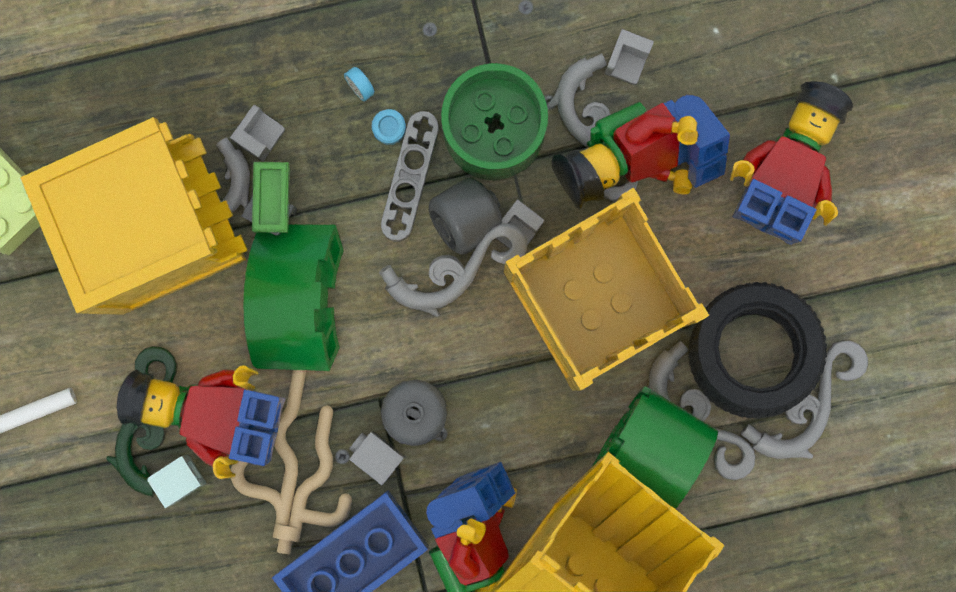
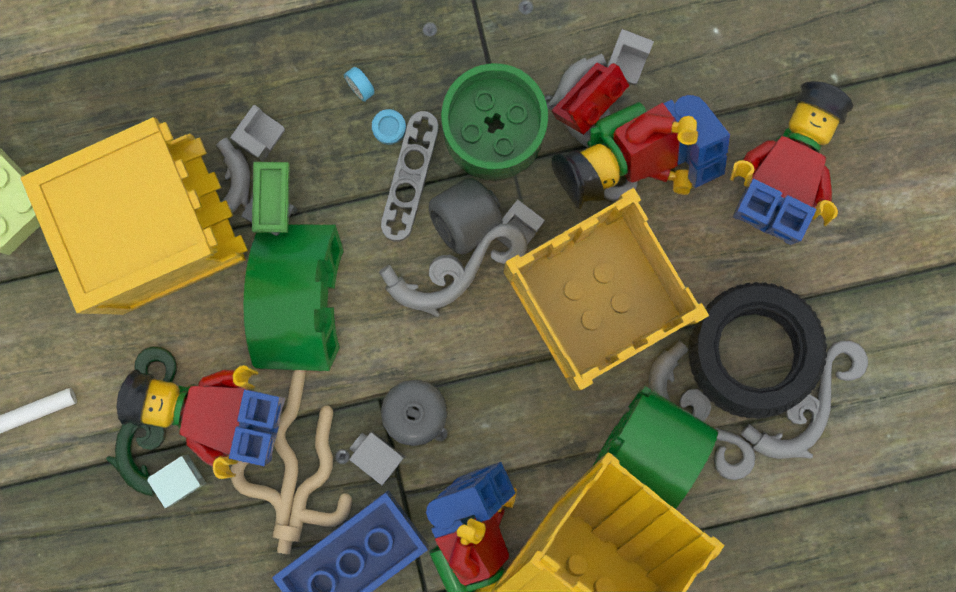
none -> red bracket [551,63,629,135]

